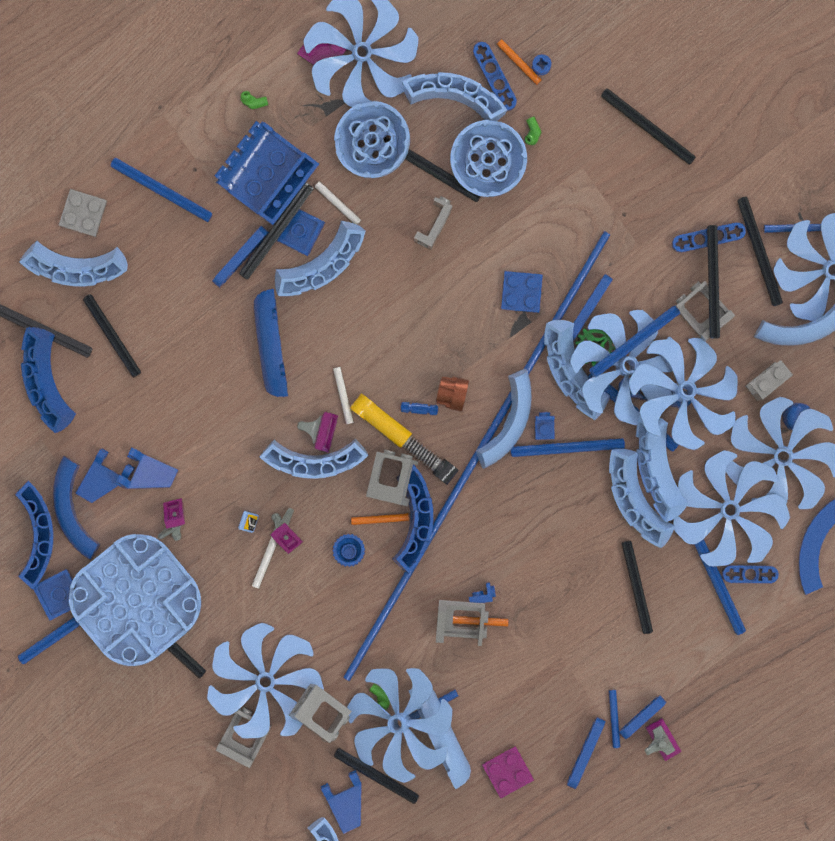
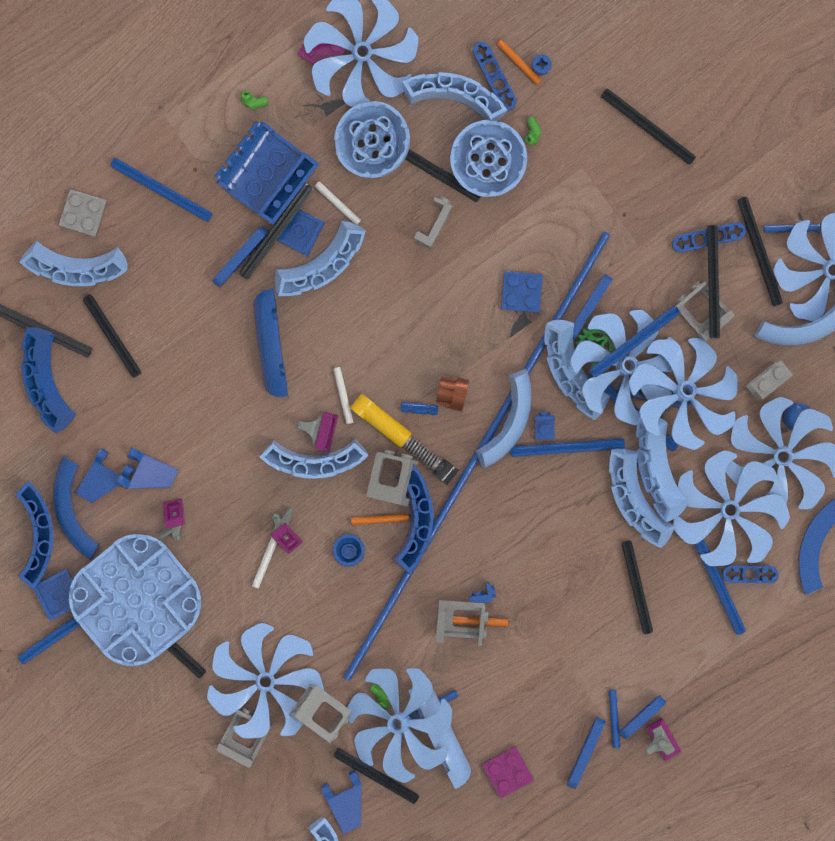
slope [238,511,259,533] -> none

